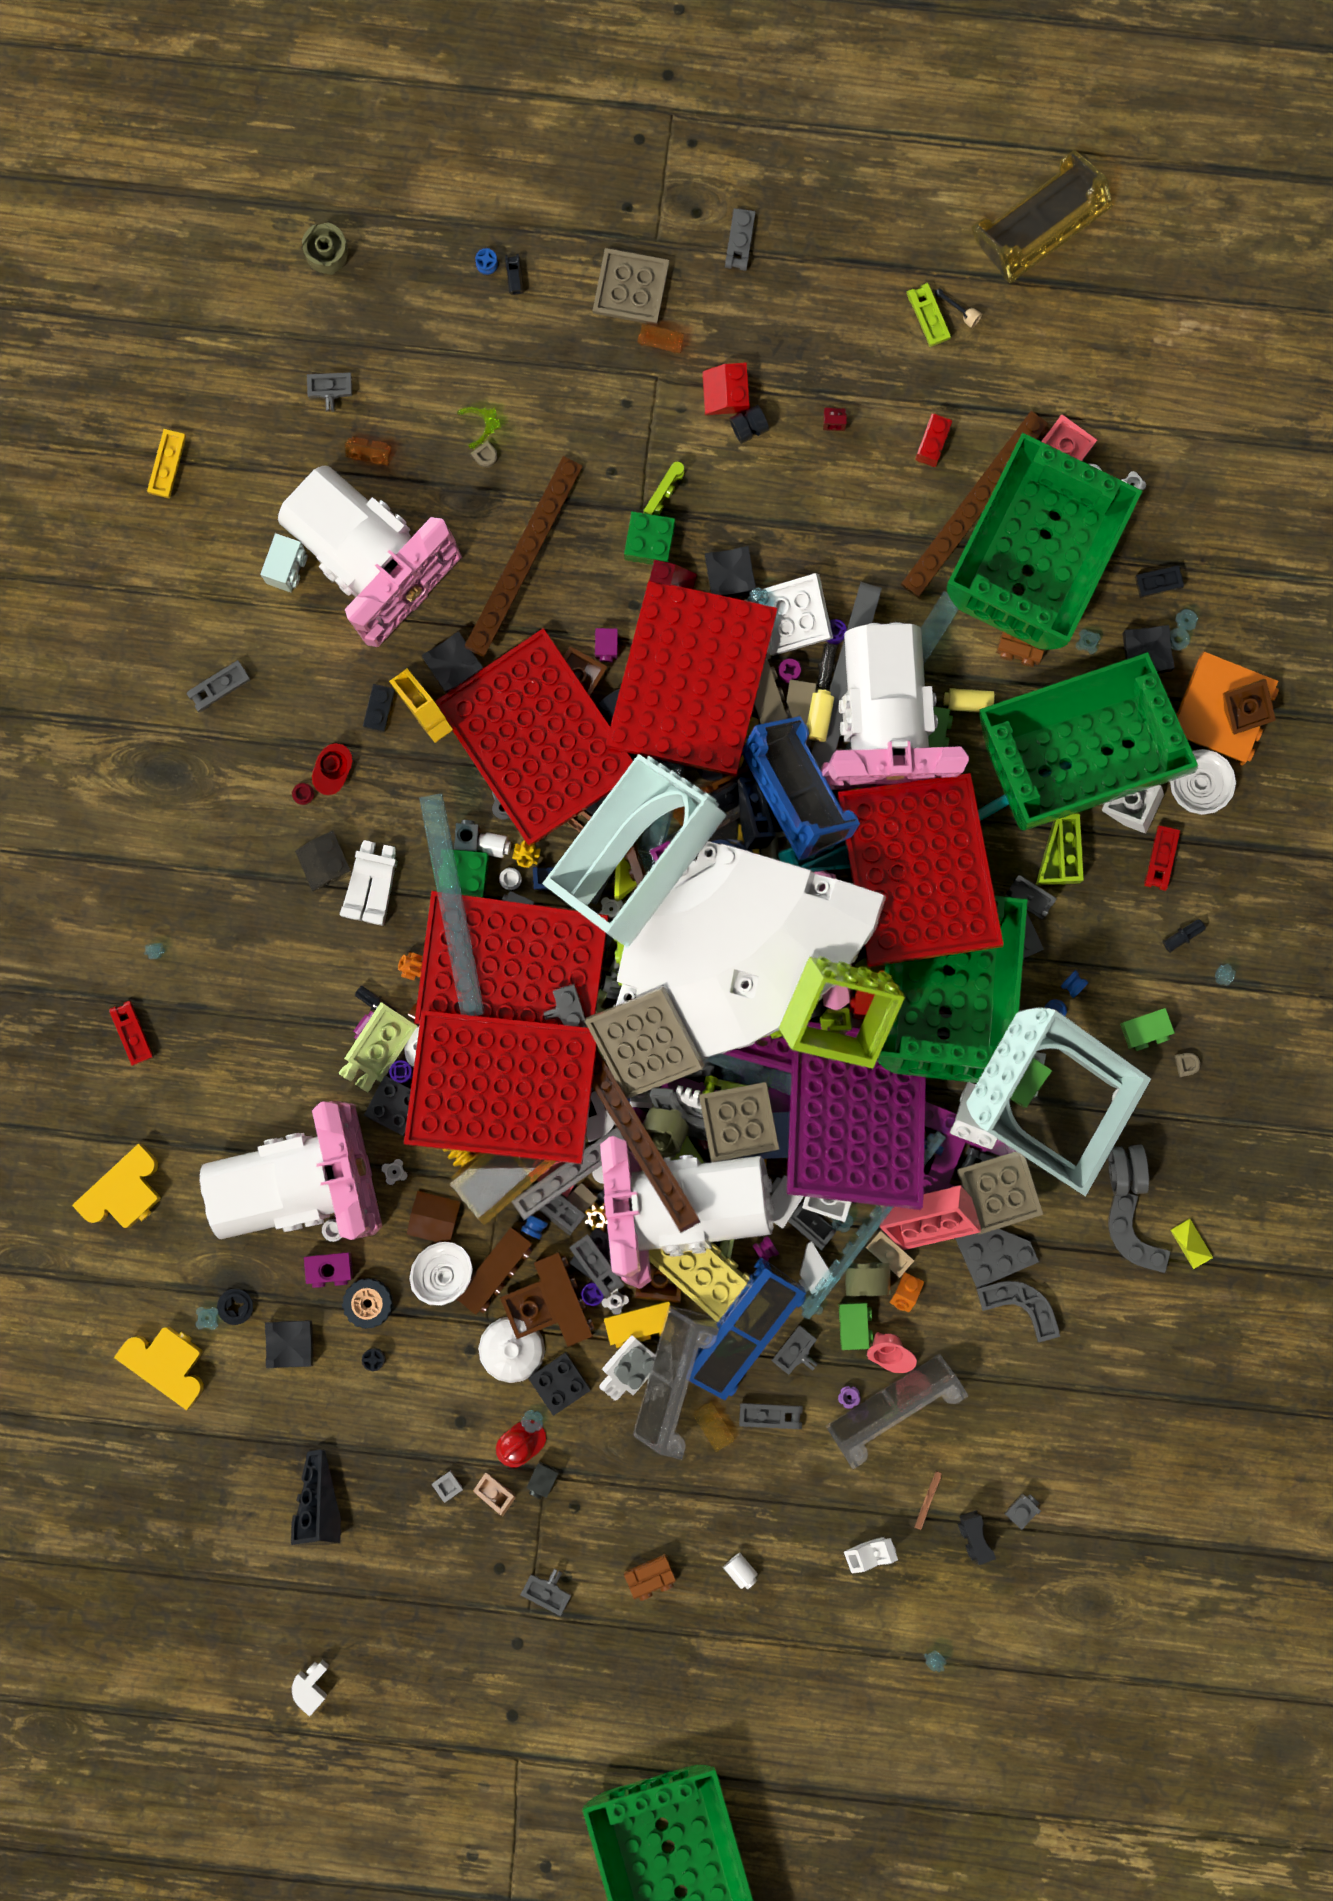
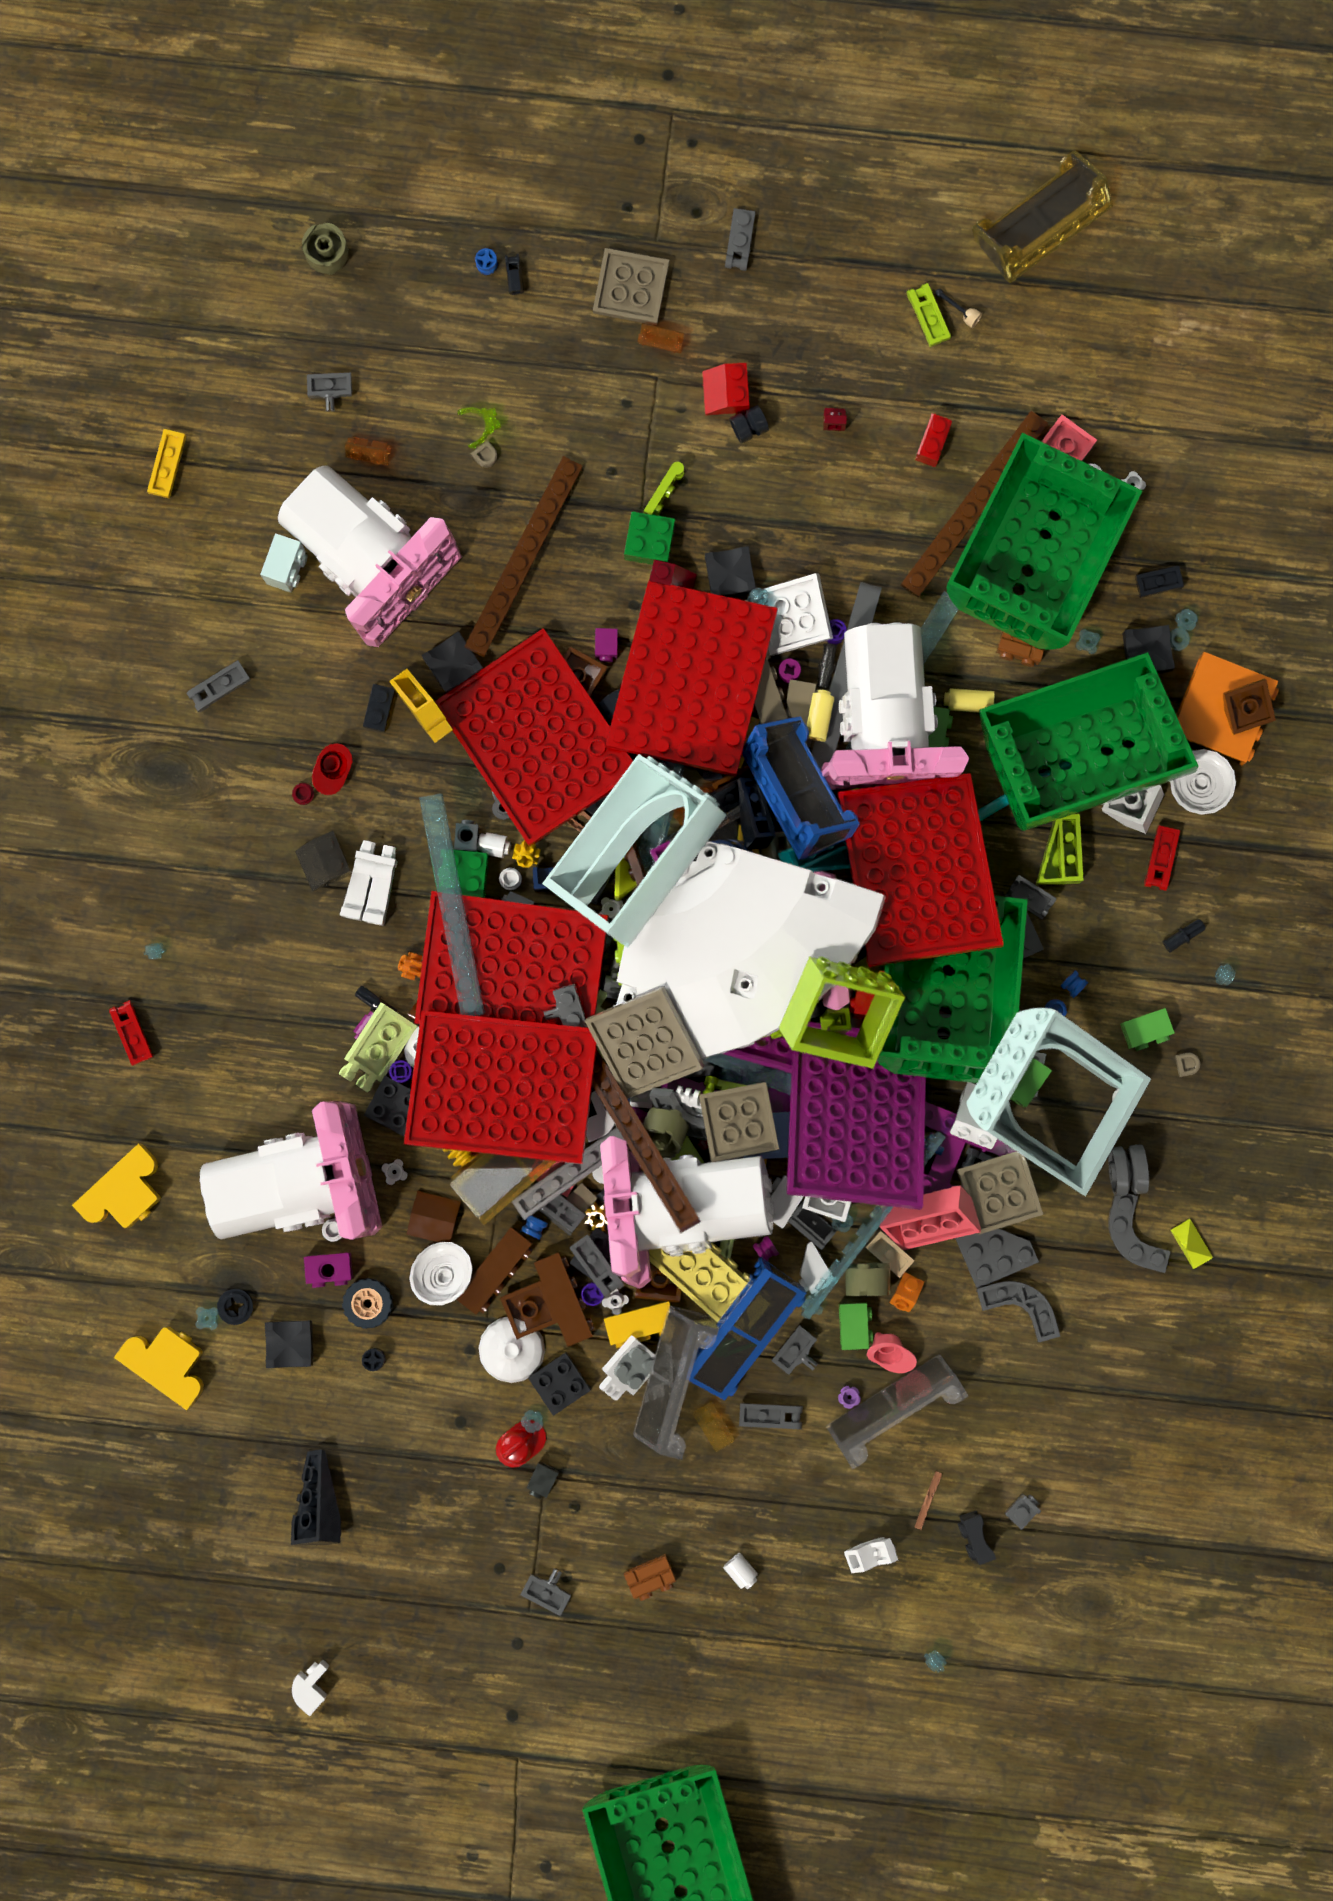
light grey plate [432,1470,463,1503] -> none
slope [473,1473,516,1516] -> none

